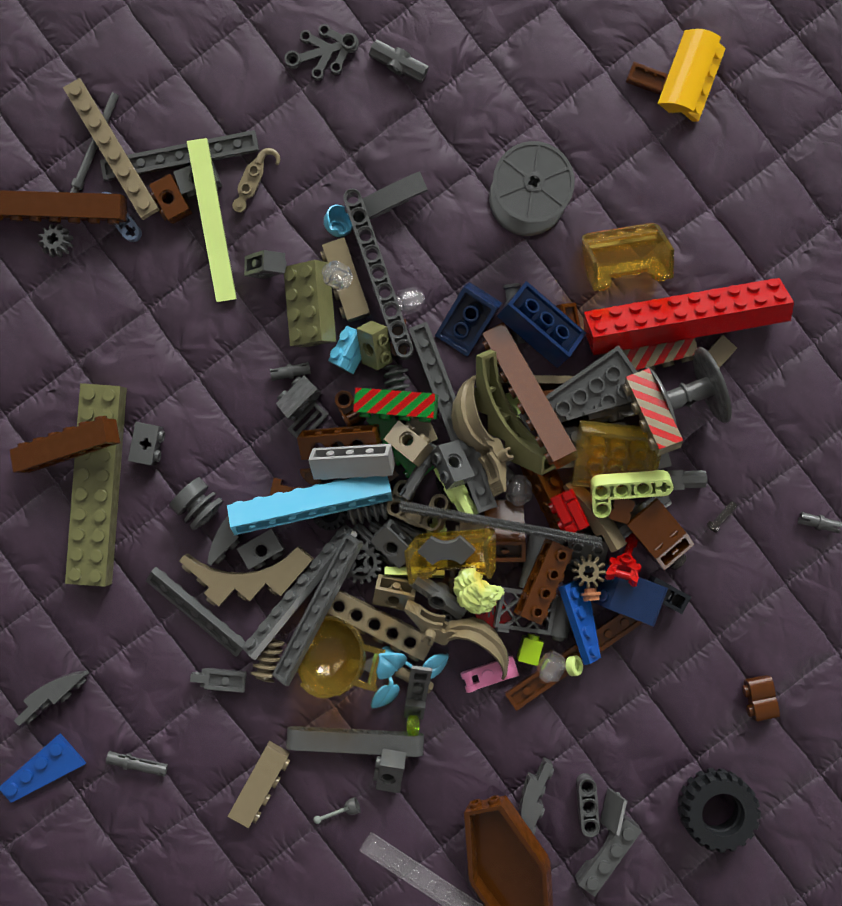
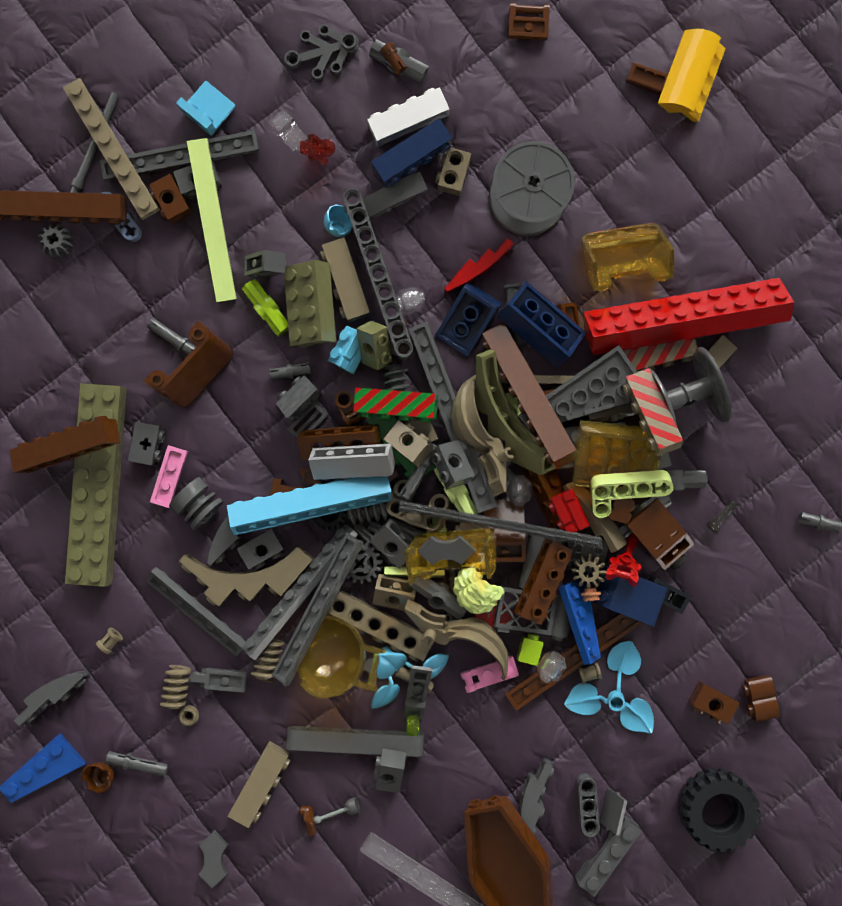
dark tan piece [232,148,280,213] -> none
clear head [322,260,353,290] -> none
yellowish green tile [566,655,583,676] -> none
none -> reddish brown hair [81,762,114,793]
none -> dark tan bush [96,627,123,654]
none -> reddish brown windscreen [143,320,233,407]
none -> dark grey pin [147,318,196,355]
none -> bright pink plate [150,445,189,508]
none -> dark tan piece [160,665,191,709]
none -> medium azure bracket [176,81,236,136]
none -> dark tan plate [179,705,199,726]
none -> dark grey tile [198,830,228,888]
none -> lime piece [242,279,289,337]
none -> clear slope [268,110,309,153]
none -> reddish brown arm [299,805,317,836]
none -> clear red hips [300,134,335,164]
none -> white brick [367,87,449,147]
none -> dark blue slope [371,118,452,188]
none -> reddish brown pin [379,42,407,75]
none -> dark tan brick [435,148,471,196]
none -> red slope [444,238,514,294]
none -> reddish brown plate [508,2,550,41]
none -> medium azure plant [564,641,654,734]
none -> dark tan bush [578,663,602,685]
none -> reddish brown brick [688,681,740,724]

